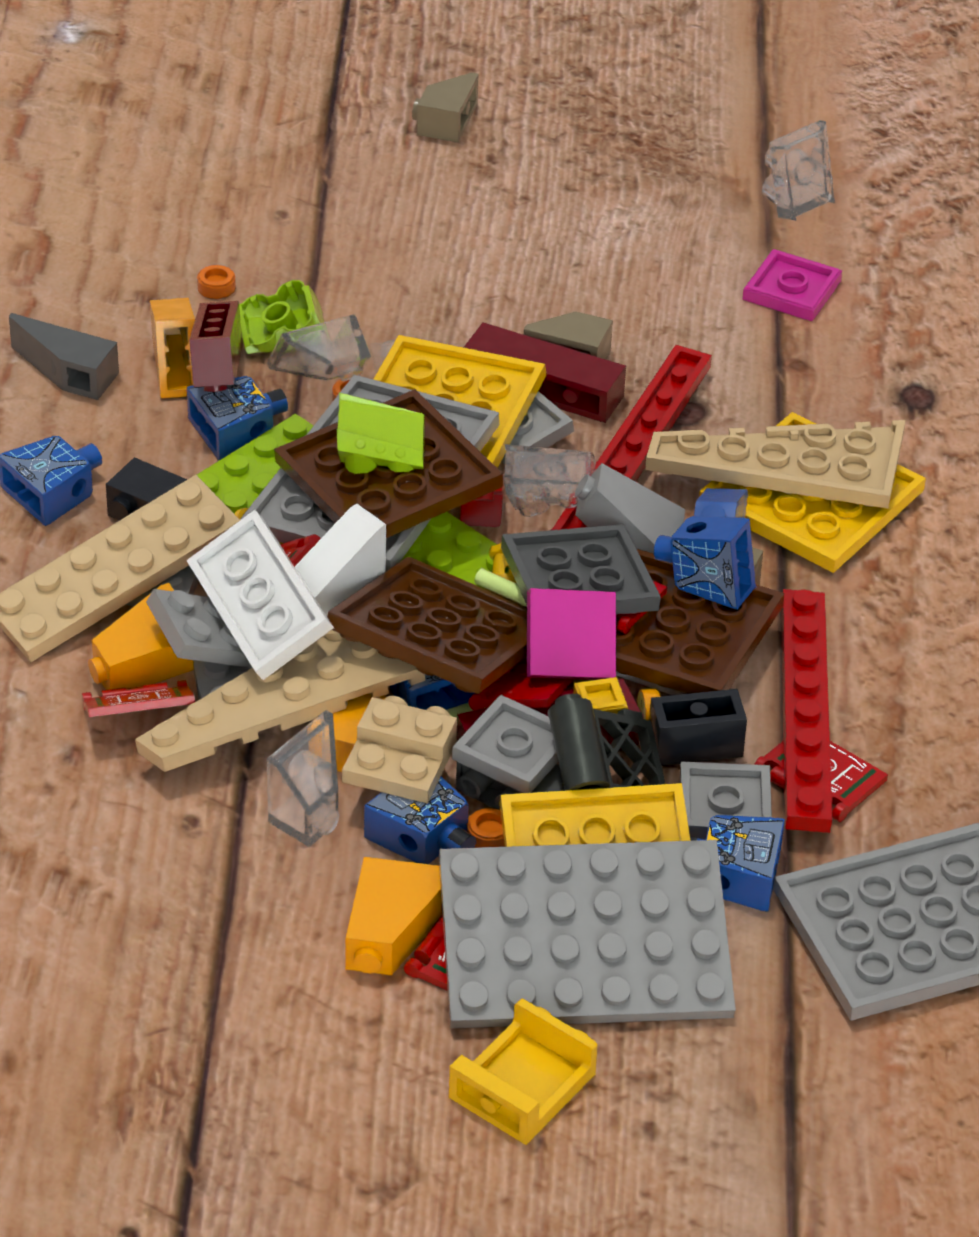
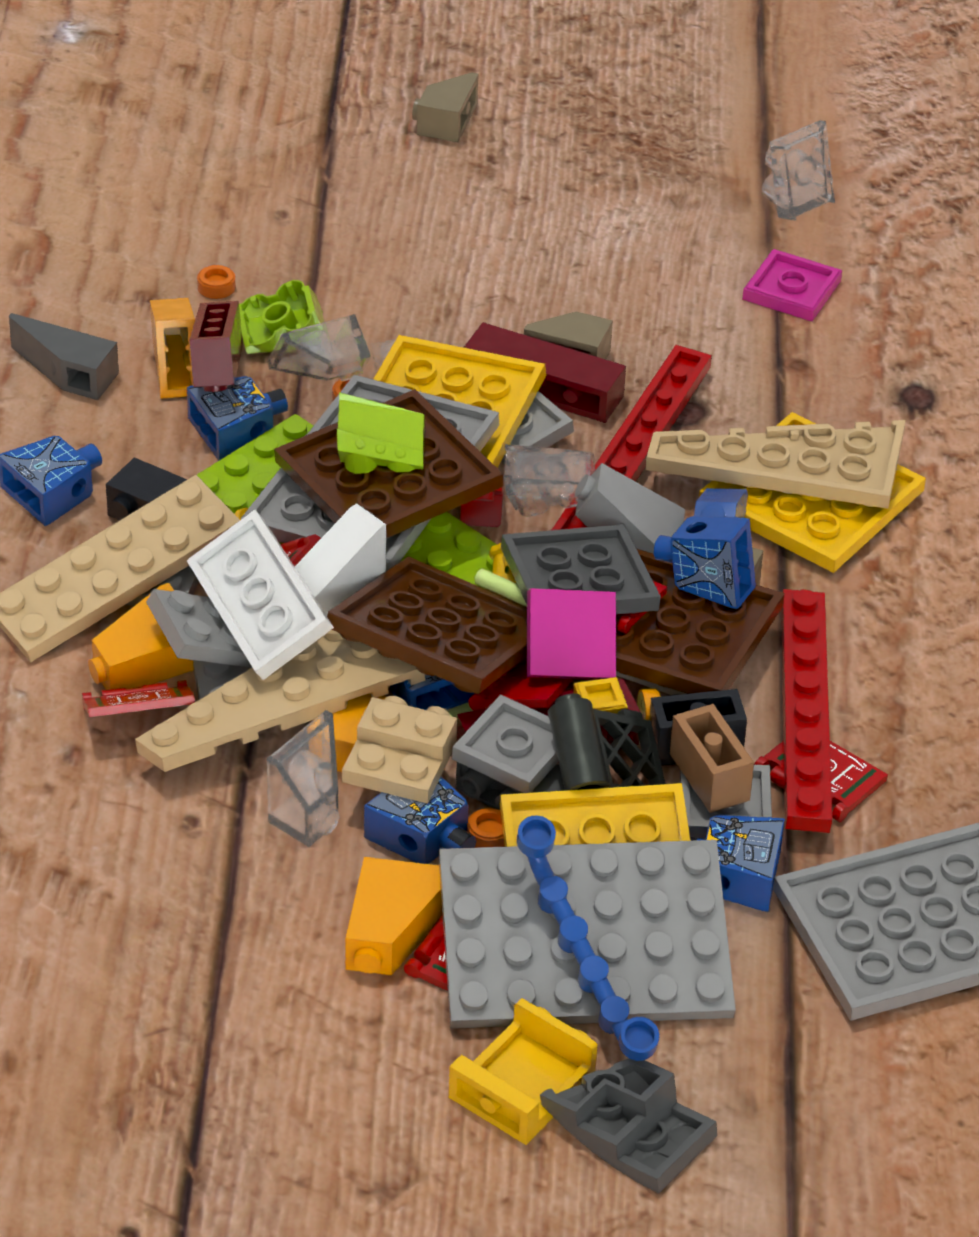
none -> blue bar [517,815,659,1061]
none -> dark grey slope [540,1058,718,1194]
none -> medium nougat brick [670,704,754,813]

